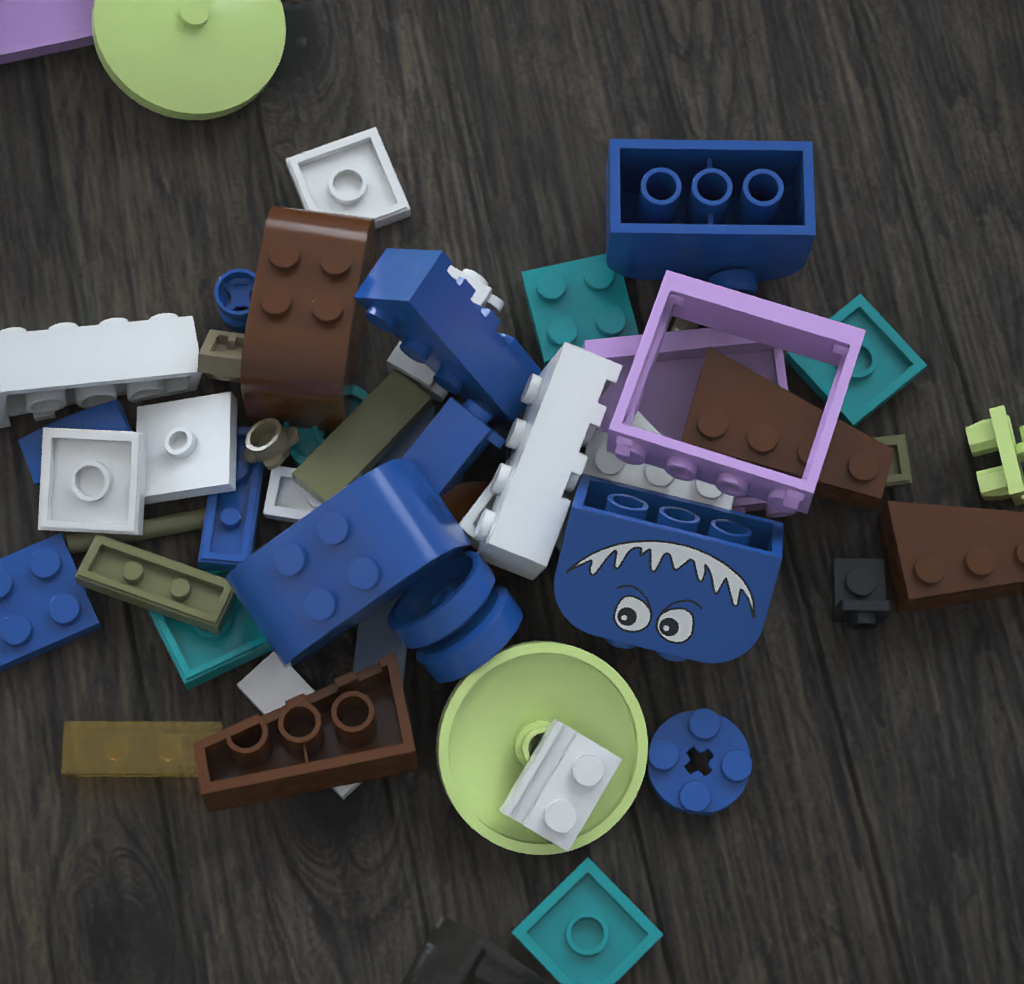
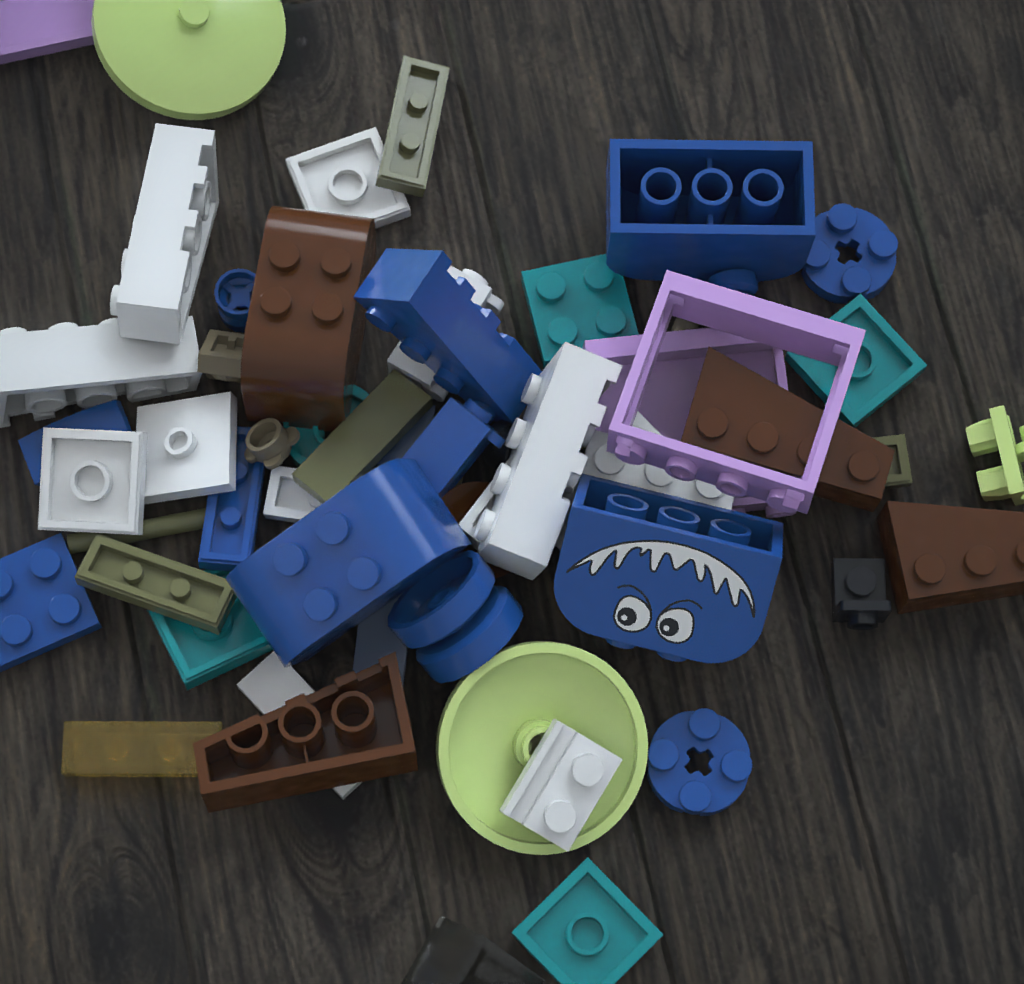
none -> white wedge [110,123,219,344]
none -> tile [375,56,450,197]
none -> blue plate [801,203,898,304]

